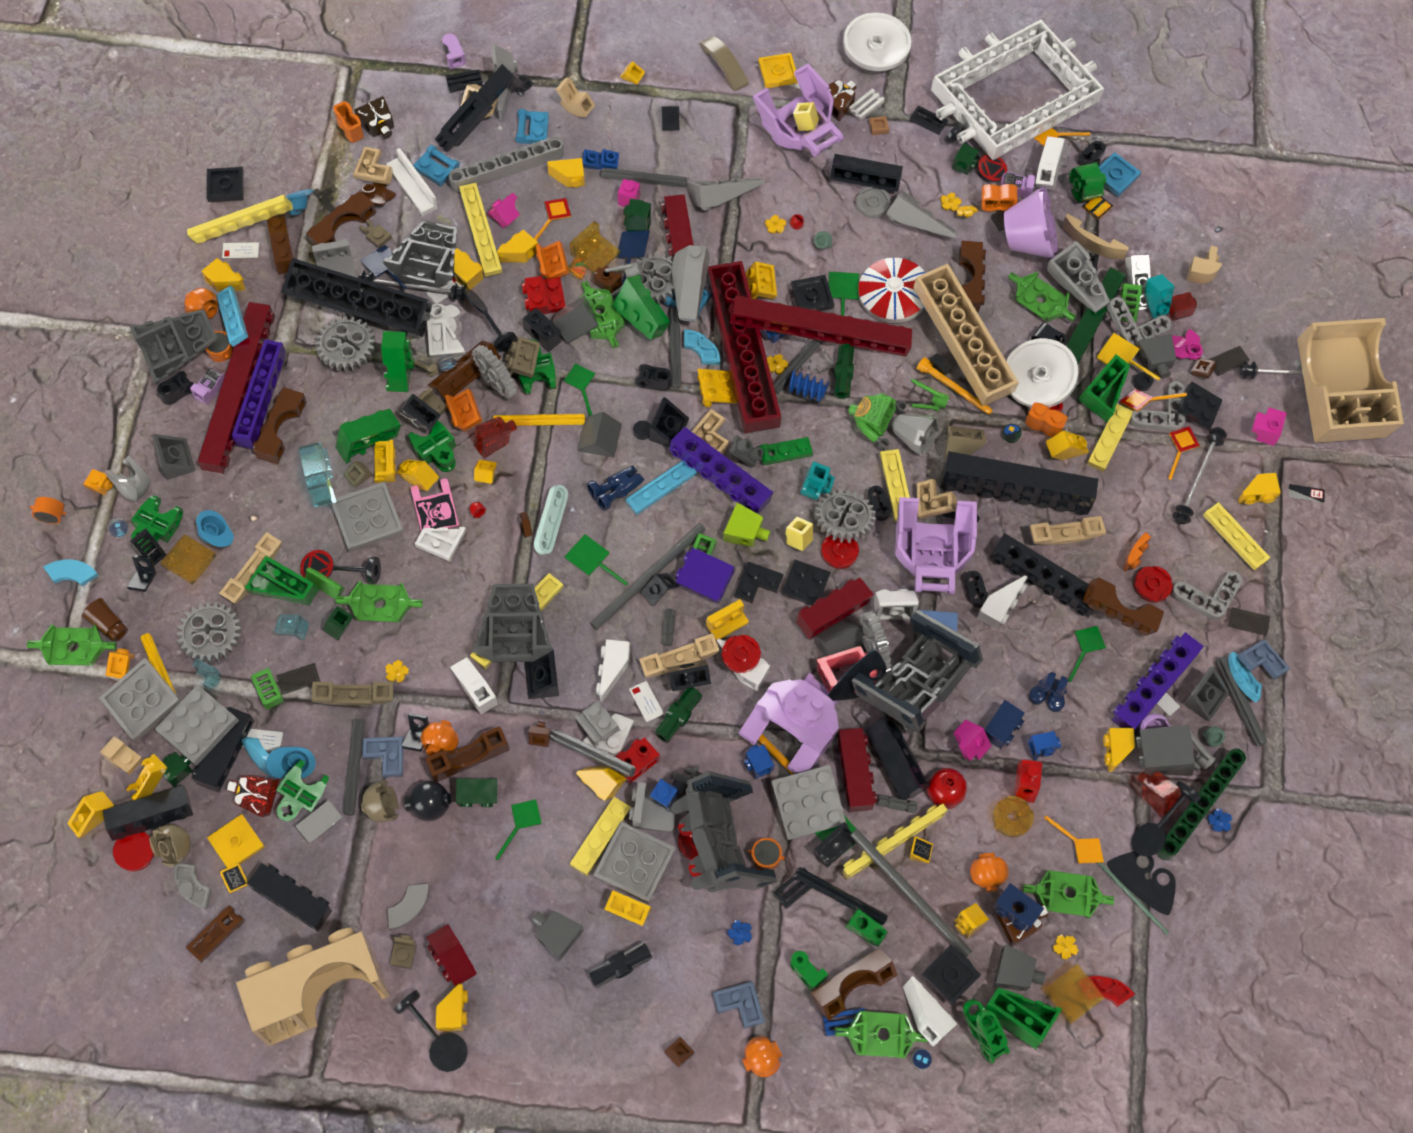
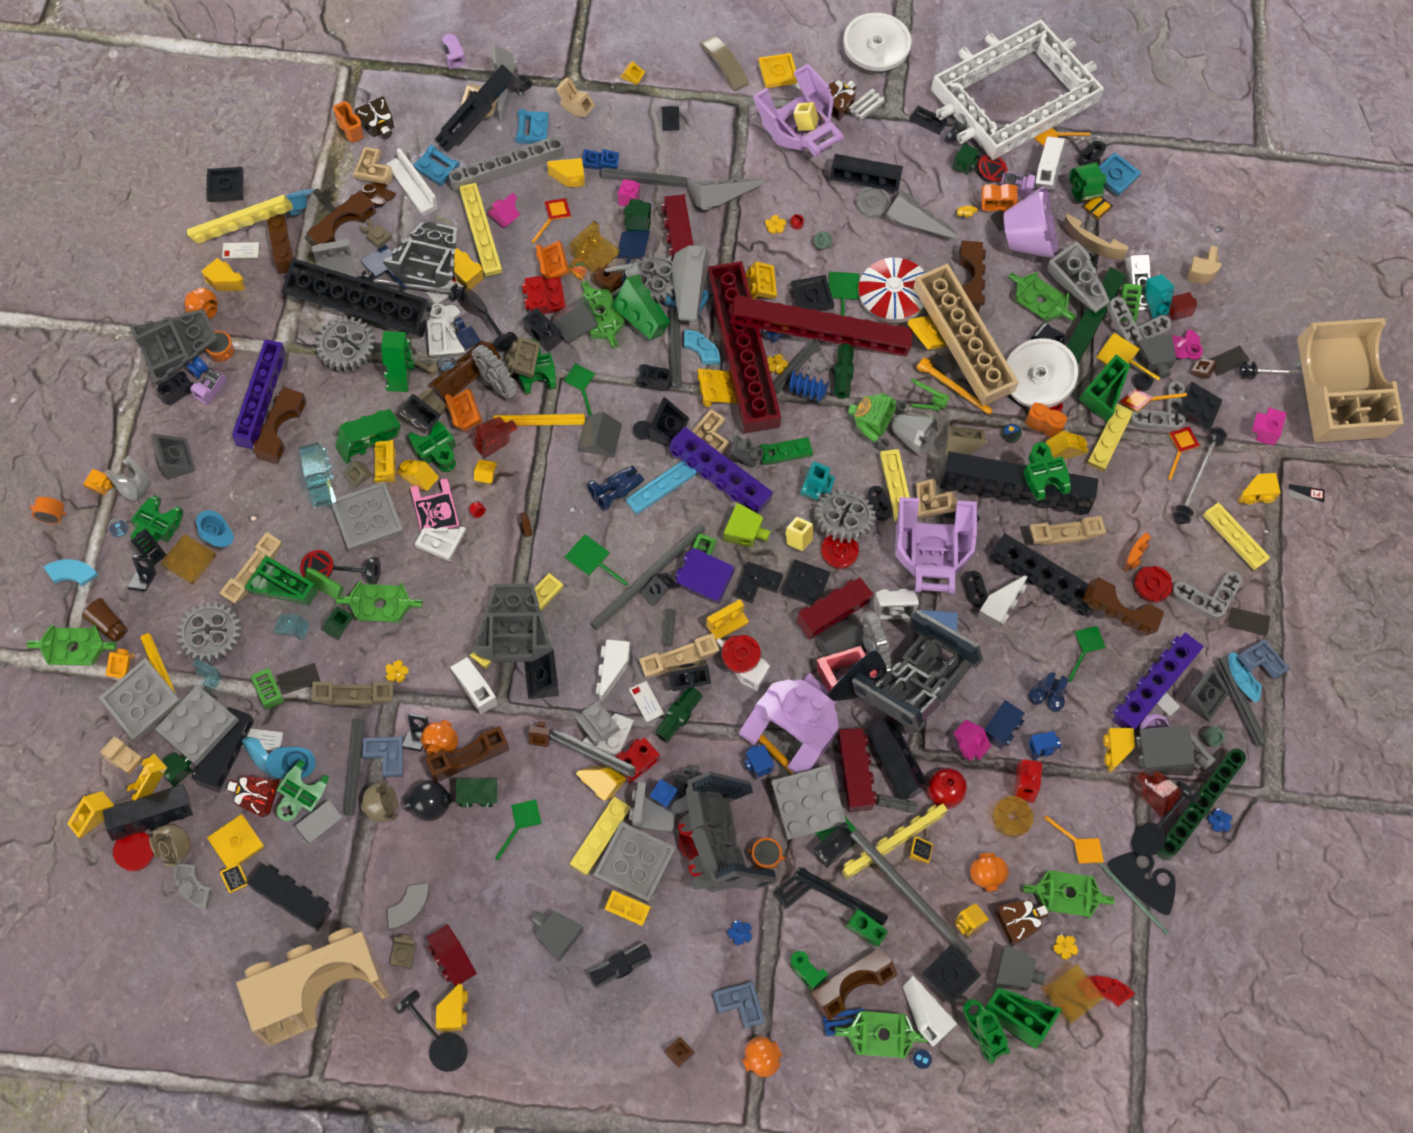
reddish brown plate [186,906,245,963] -> none
dark red brick [198,302,275,474] -> none
medium azure tile [216,285,248,347] -> none
black tile [446,69,483,93] -> none
yellow slope [497,229,538,263] -> none
light aqua plate [534,485,568,555] -> none
medium nougat tile [869,116,889,136] -> none
yellow plant [940,192,962,212] -> none
dark blue brick [993,883,1044,932] -> none
none -> blue wheel [185,356,209,380]
none -> dark blue plate [453,317,481,351]
none -> yellow plate [907,316,947,350]
none -> green piece [1024,442,1070,501]

